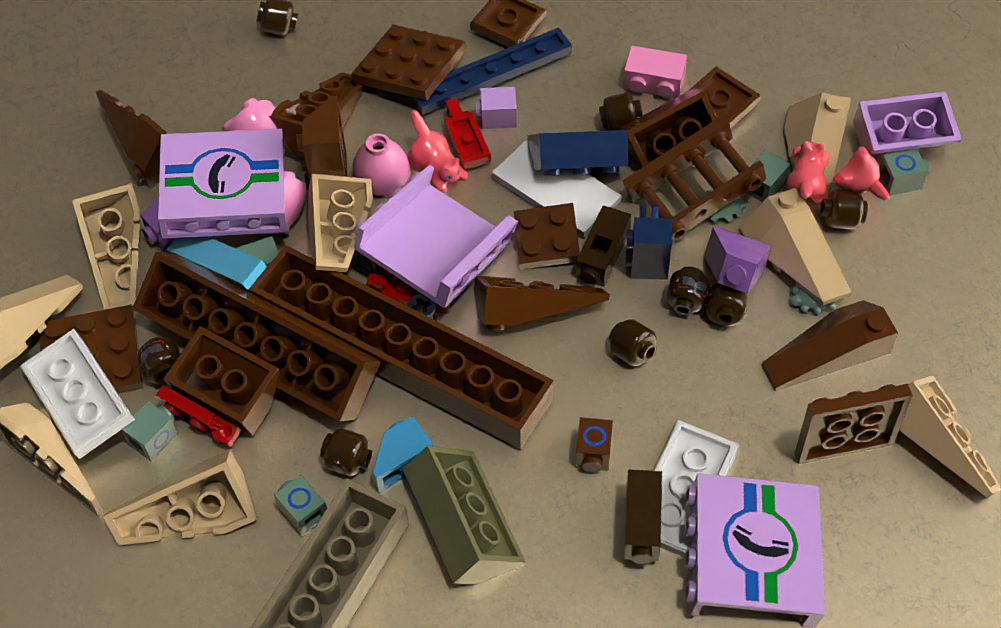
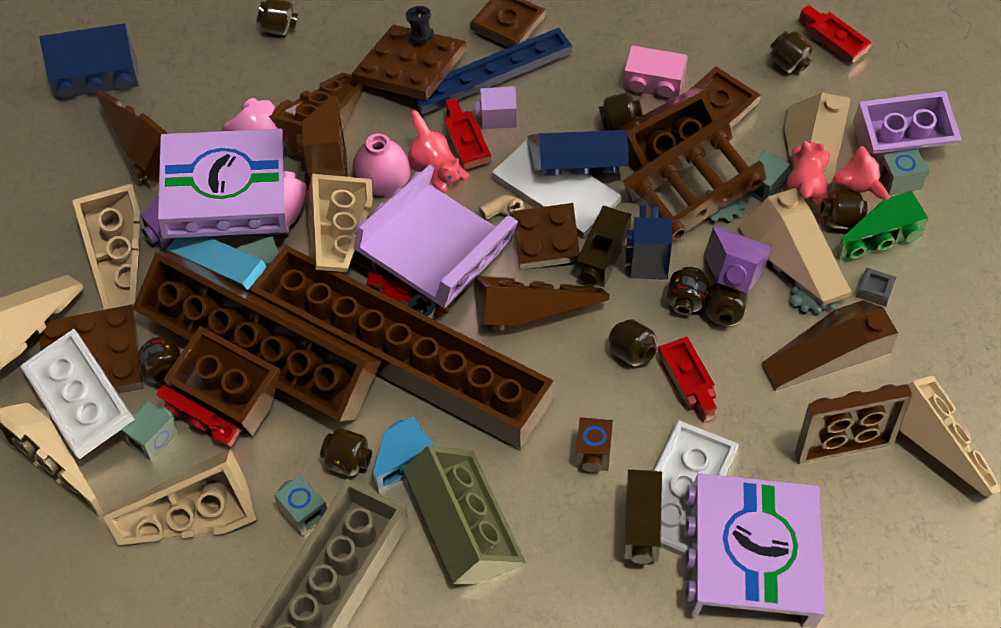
none -> dark blue slope [40,23,140,99]
none -> black bush [405,6,434,44]
none -> tan arm [478,195,524,220]
none -> red hinge [657,336,717,422]
none -> dark brown head [770,31,813,74]
none -> red hinge [798,4,872,64]
none -> green slope [837,191,929,261]
none -> dark grey tile [856,267,896,307]

